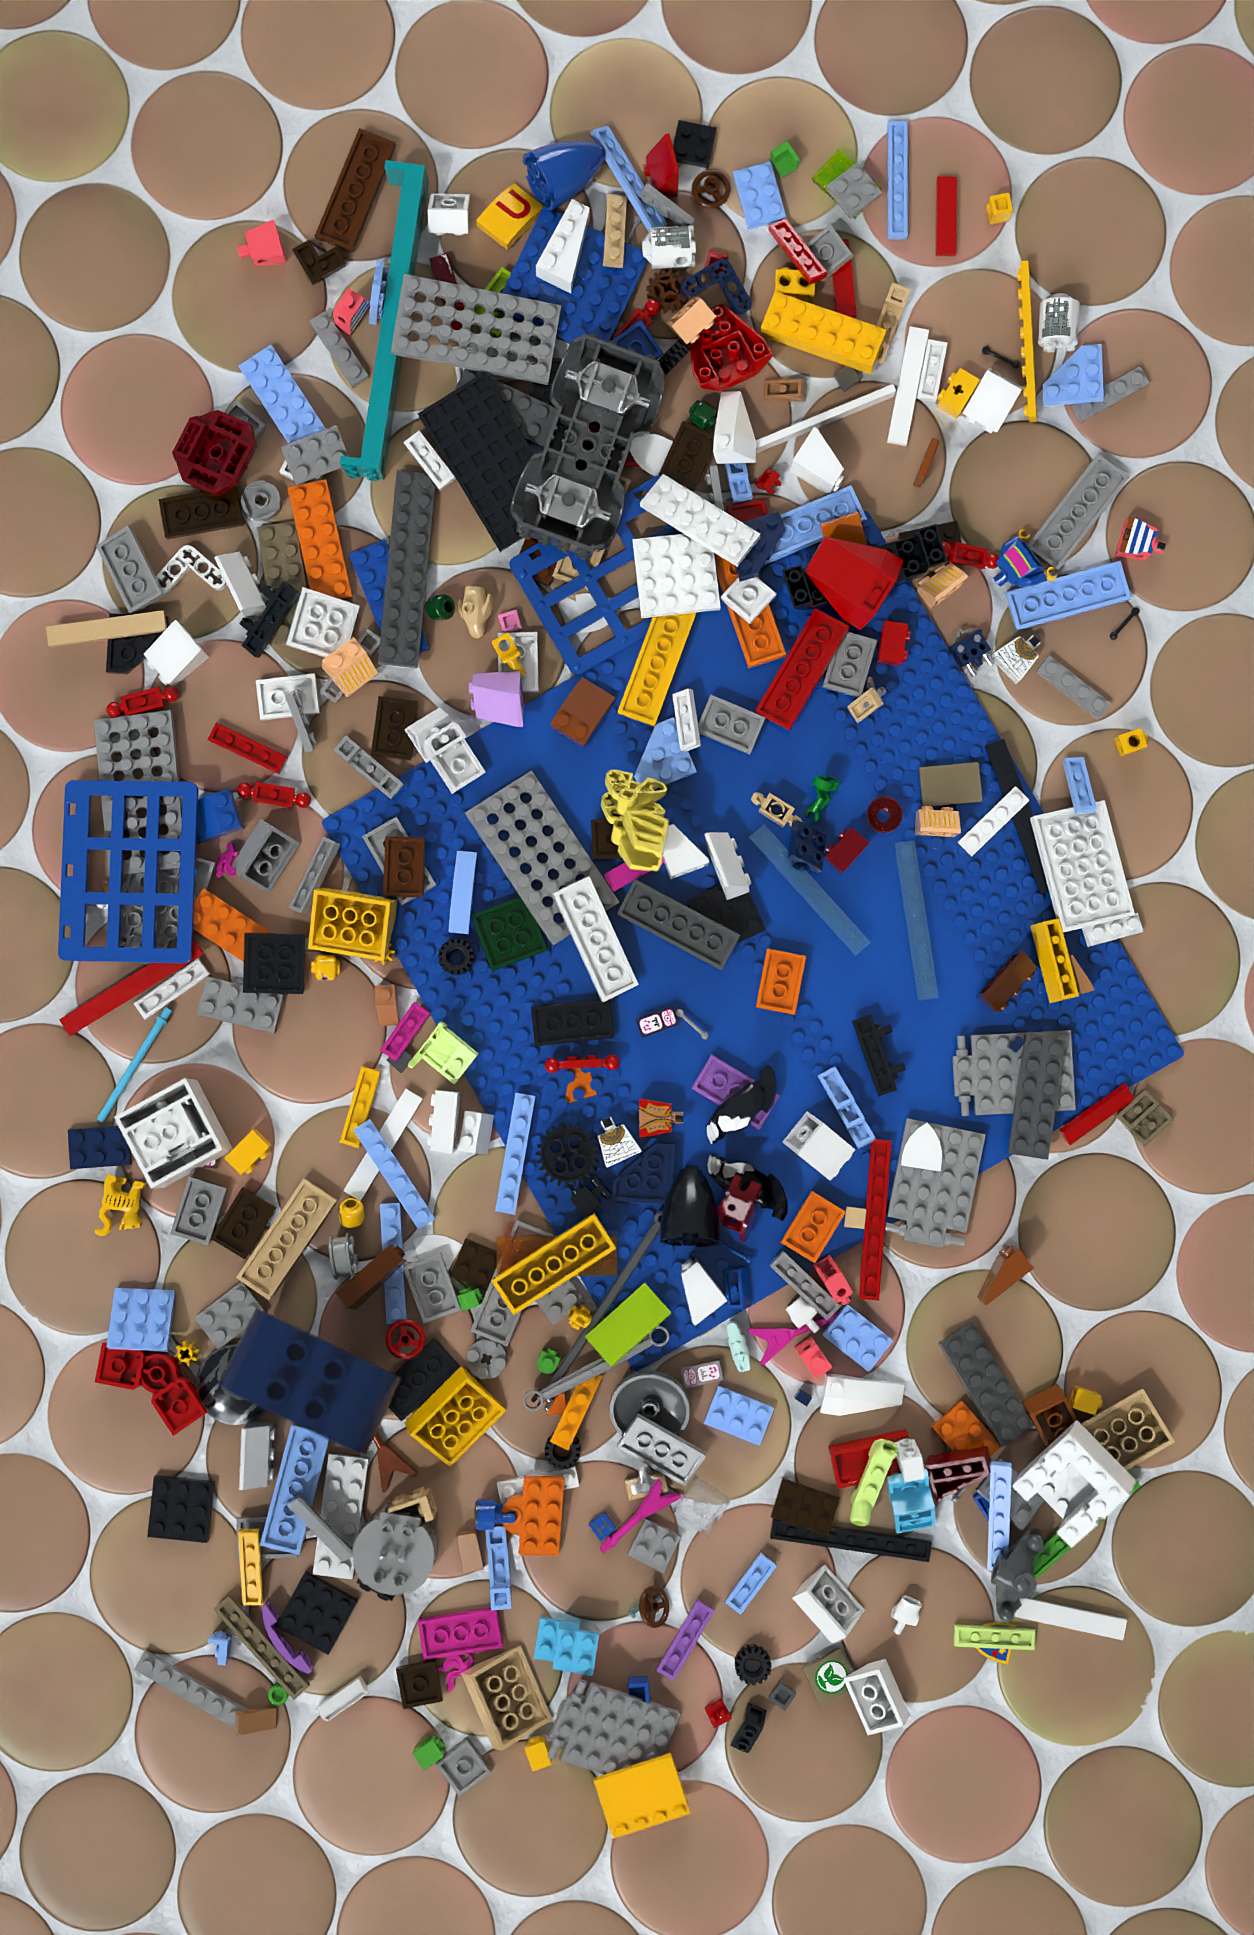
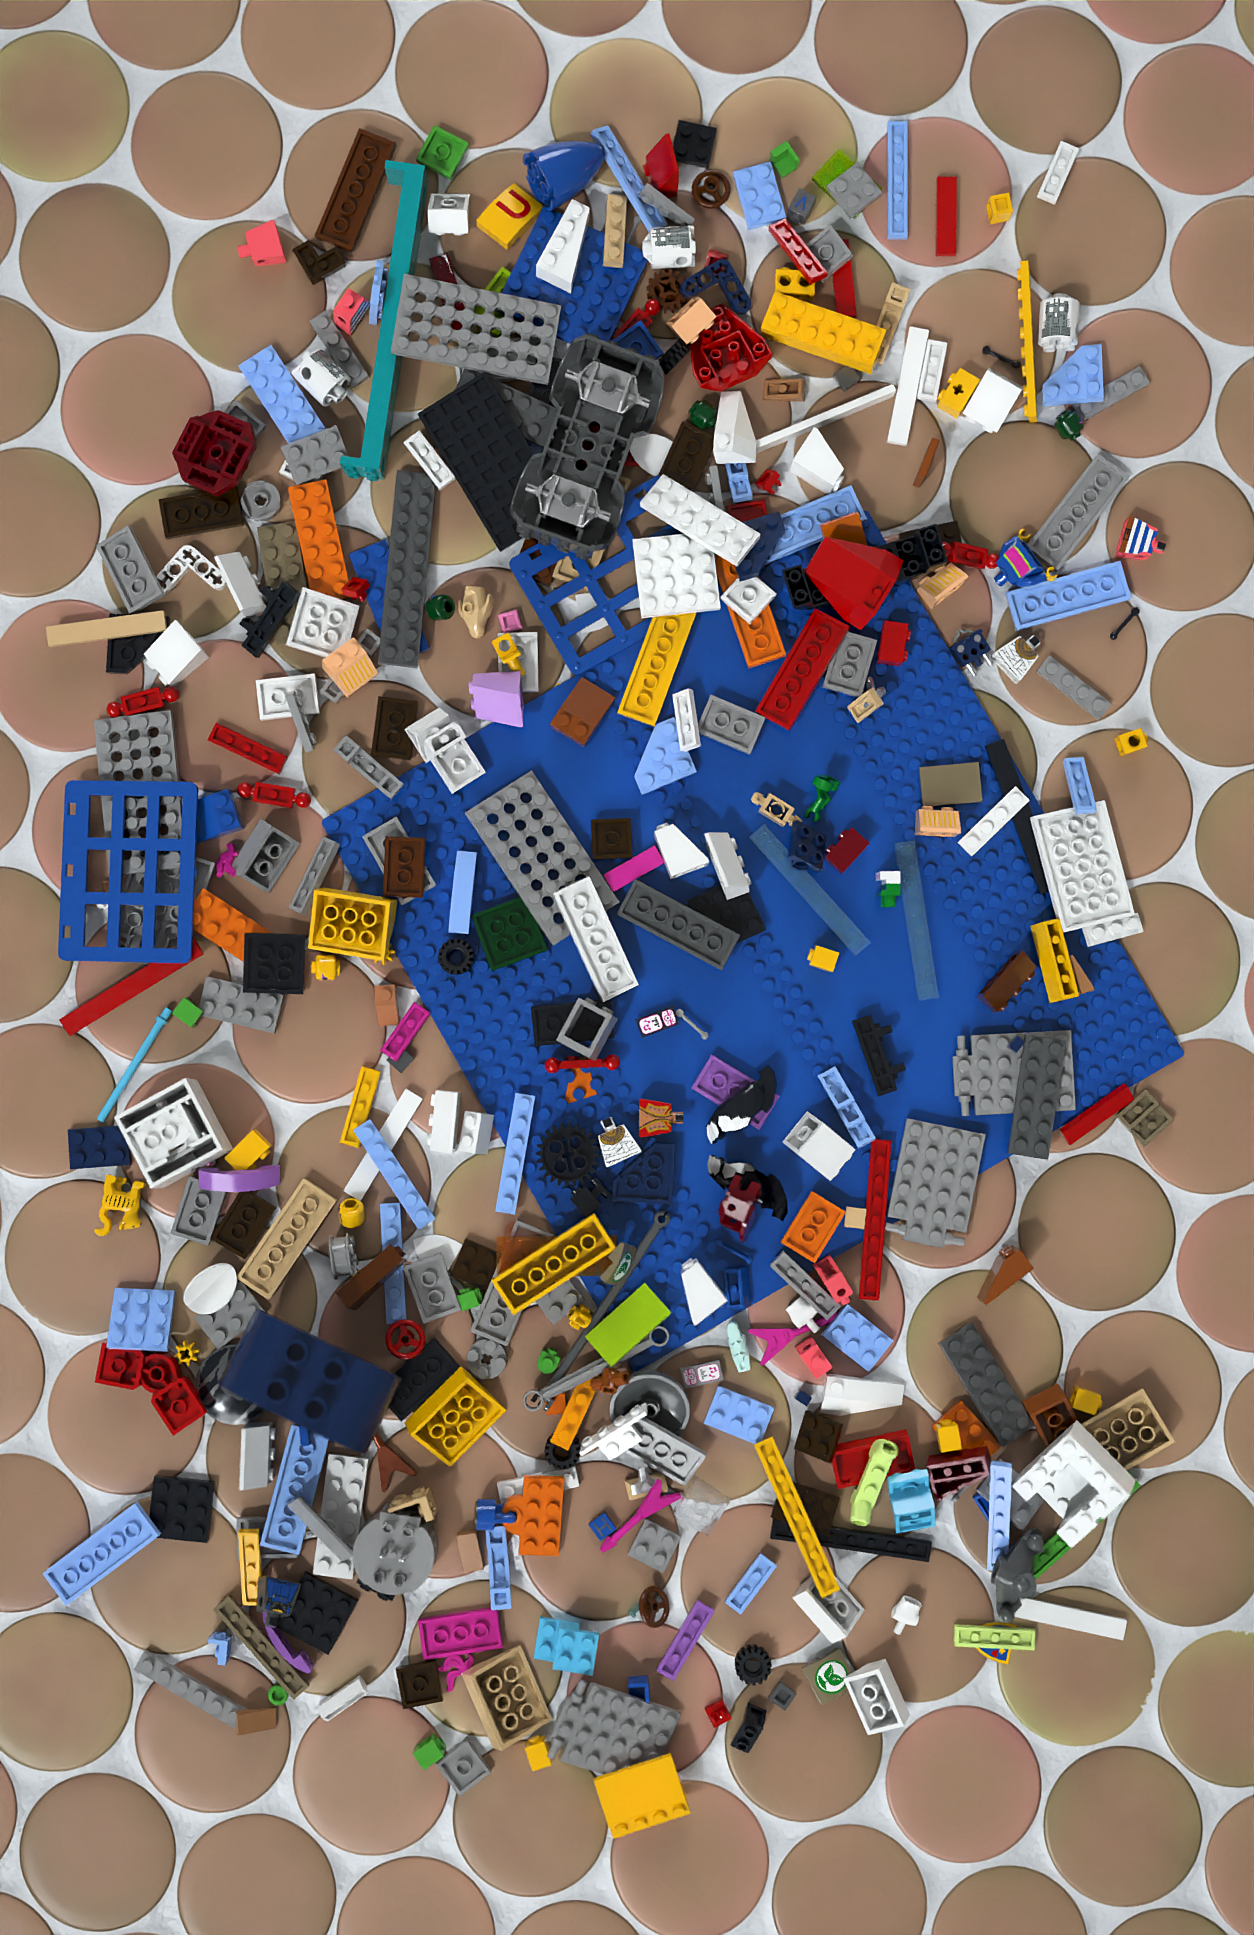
white tile [133,958,211,1020] -> none
yellowish green piece [408,1021,479,1085] -> none
light yellow piece [601,770,669,871] -> none
black cylinder [659,1165,720,1247] -> none
orange plate [755,949,806,1015] -> none
clear red piece [866,797,903,833] -> none
white brick [894,1438,925,1482] -> none
white sticker [901,1123,942,1171] -> none
none -> light blue plate [42,1501,161,1606]
none -> bright green panel [172,997,203,1028]
none -> white piece [183,1263,237,1314]
none -> medium lavender slope [199,1165,280,1192]
none -> torso [256,1576,301,1628]
none -> white cylinder [292,348,351,407]
none -> blue tile [299,1426,311,1446]
none -> red tile [341,577,370,602]
none -> bright green plate [416,125,469,180]
none -> light grey window [556,998,618,1061]
none -> white bracket [579,1402,648,1460]
none -> dark orange axle [590,1368,630,1395]
none -> dark tan slope [600,1242,637,1286]
none -> yellow plate [754,1436,840,1598]
none -> flat silver brick [787,188,816,225]
none -> dark brown plate [794,1410,844,1463]
none -> yellow brick [807,945,839,972]
none -> green hips [876,871,900,908]
none -> yellow brick [935,1419,962,1452]
none -> white plate [1037,141,1079,205]
none -> dark green head [1054,409,1084,441]

